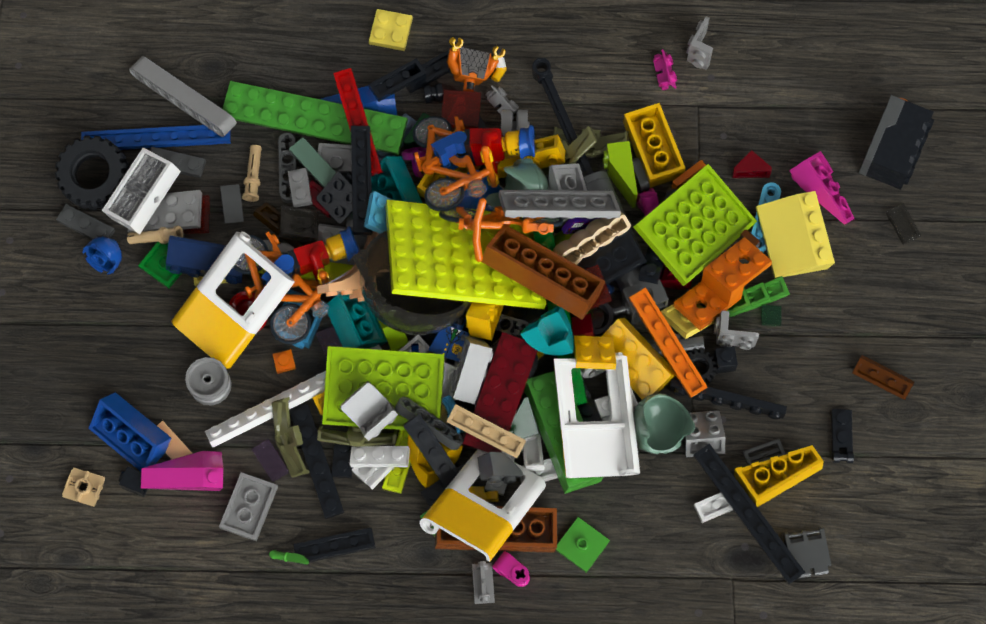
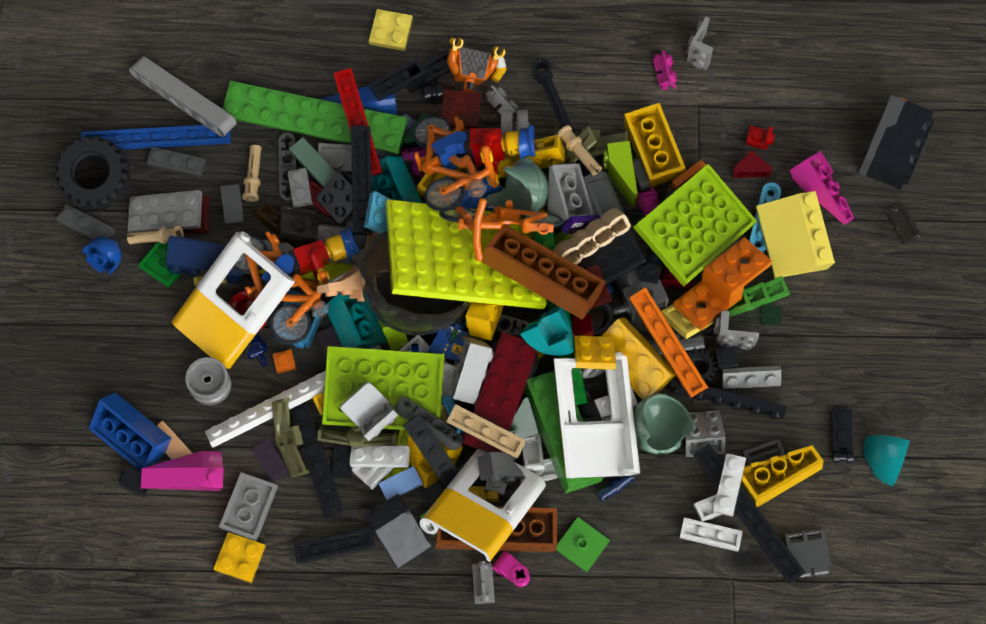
tan piece [62,467,105,507] -> none
brick [102,148,181,234] -> none
bright green piece [269,550,309,565] -> none
light grey plate [499,190,621,219] -> none
reddish brown tile [741,230,760,248] -> none
reddish brown plate [852,355,914,400] -> none
none -> yellow plate [214,532,266,583]
none -> clear blue piece [244,333,269,367]
none -> slope [365,494,431,569]
none -> light blue tile [378,466,423,500]
none -> tan pin [557,125,602,176]
none -> dark blue pin [596,475,635,502]
none -> white plate [680,518,743,552]
none -> white plate [713,453,746,517]
none -> light grey plate [722,366,782,389]
none -> red bracket [745,125,775,150]
none -> teal brick [863,435,910,487]

